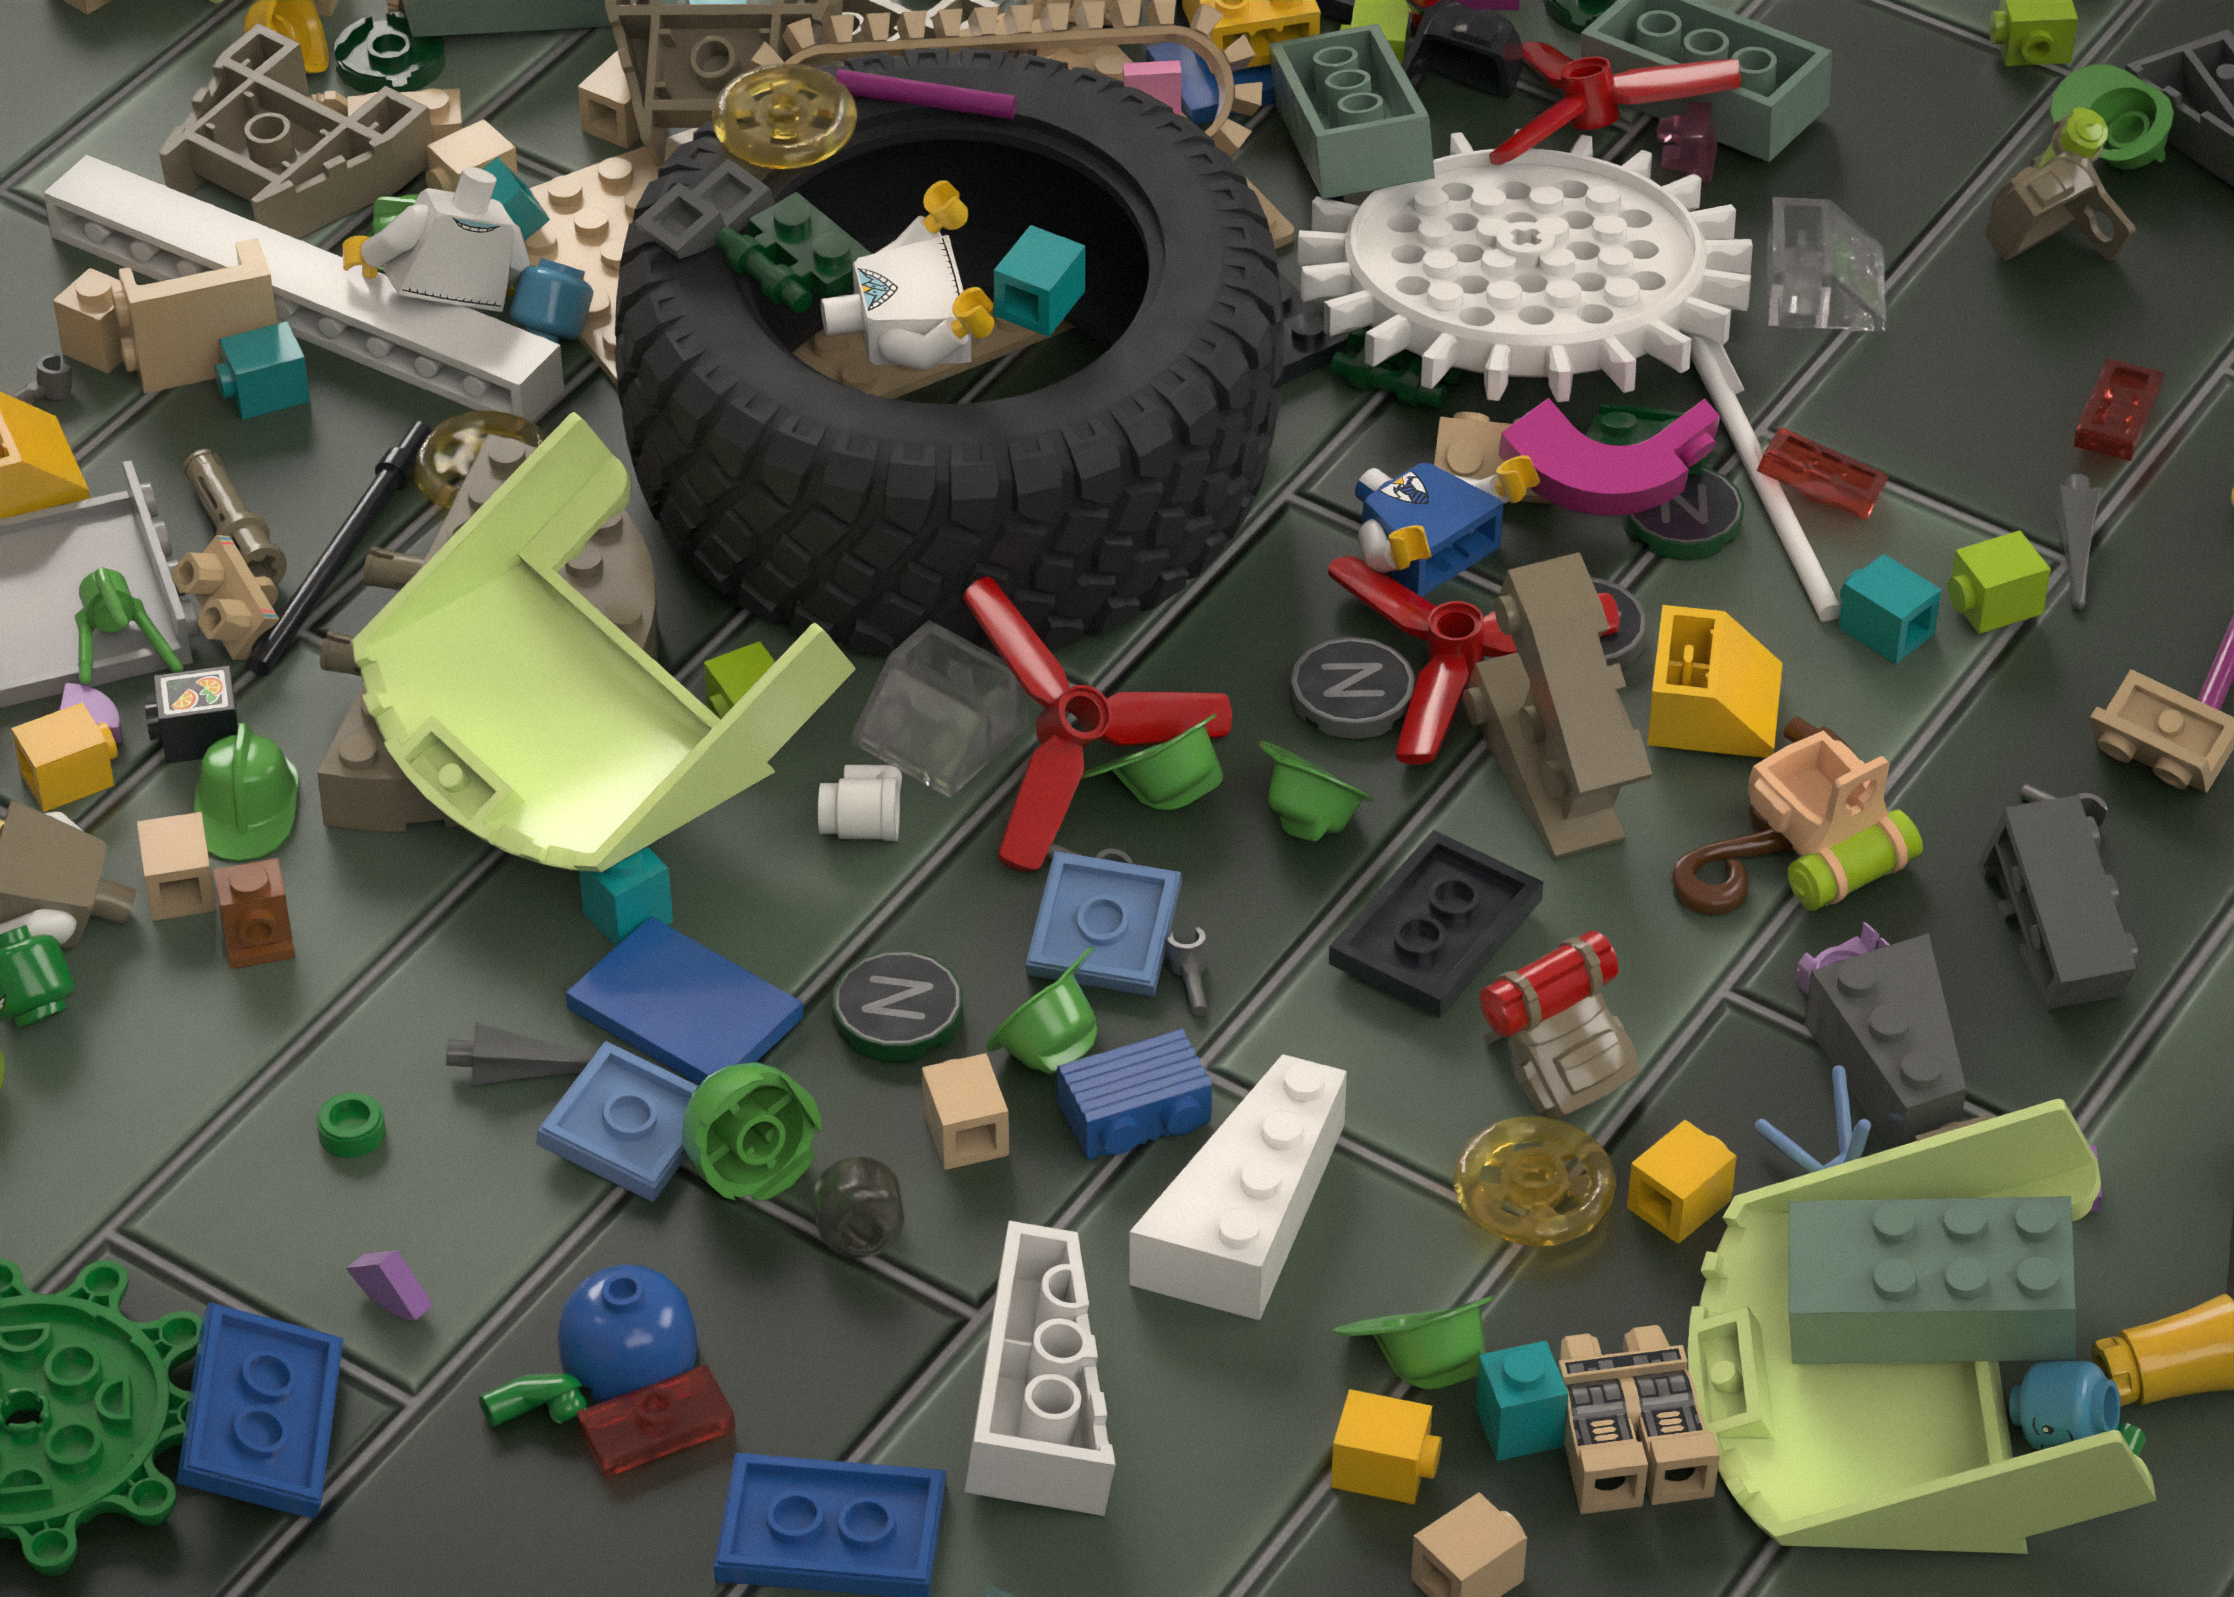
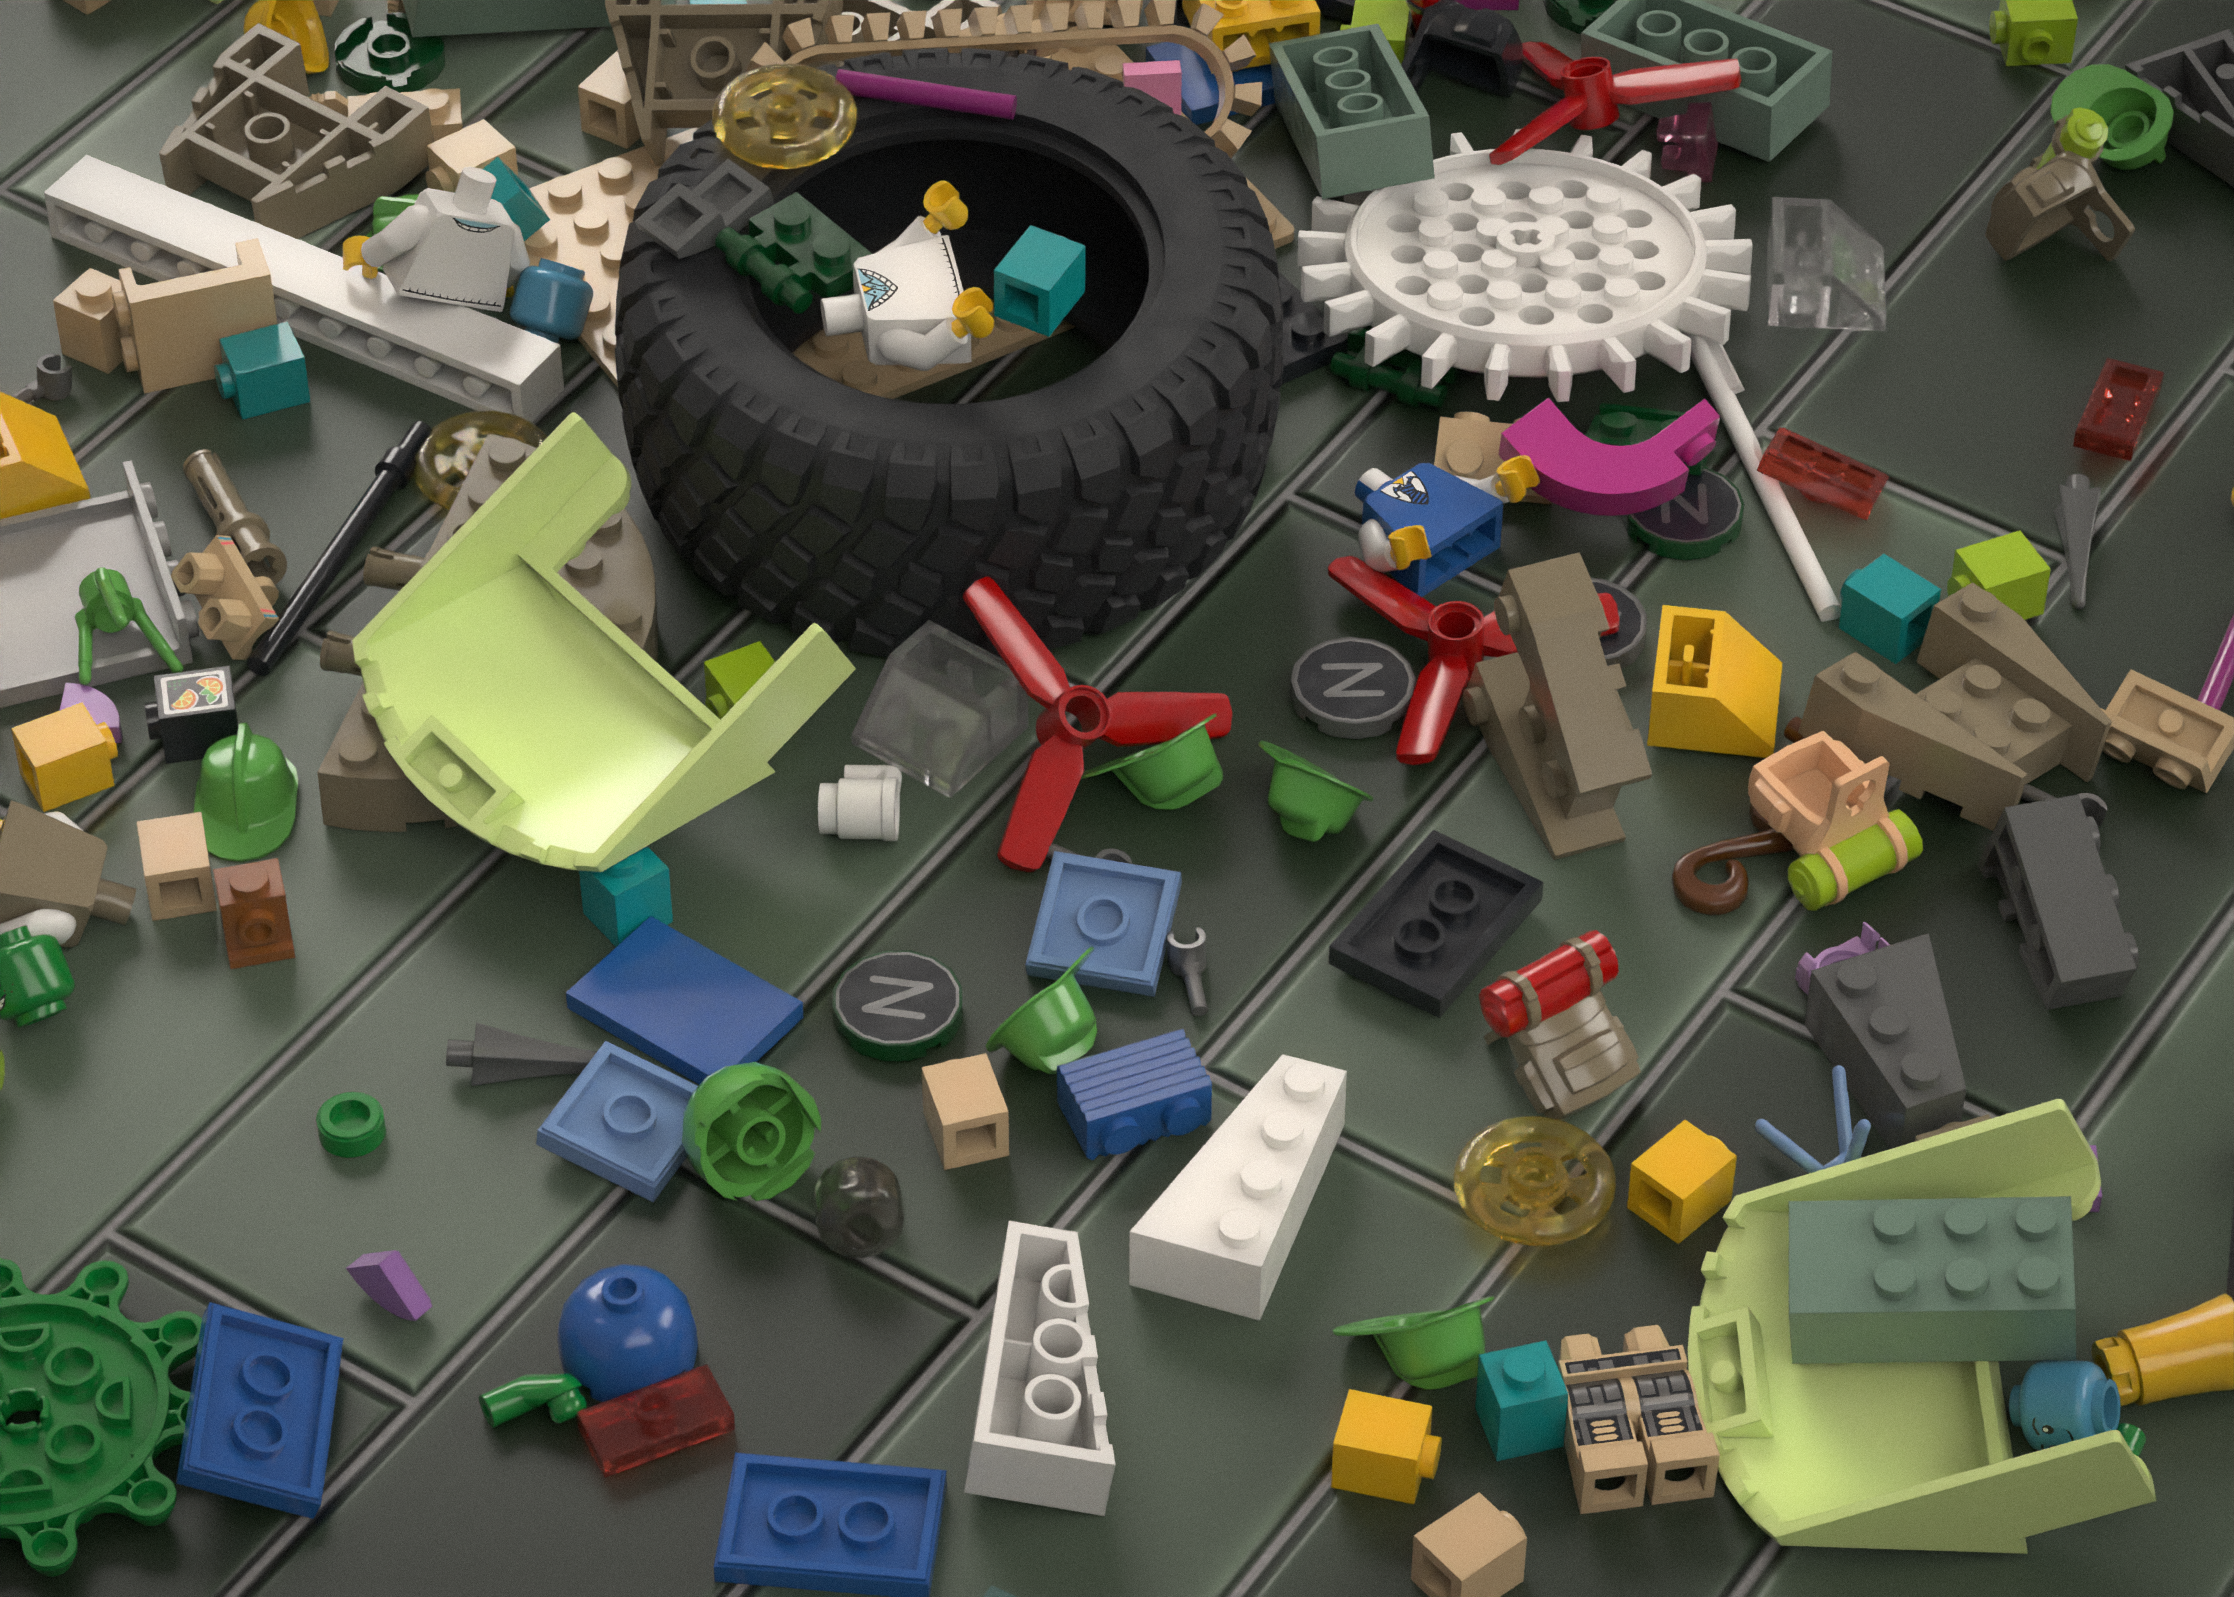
none -> dark tan wedge [1798,582,2112,831]

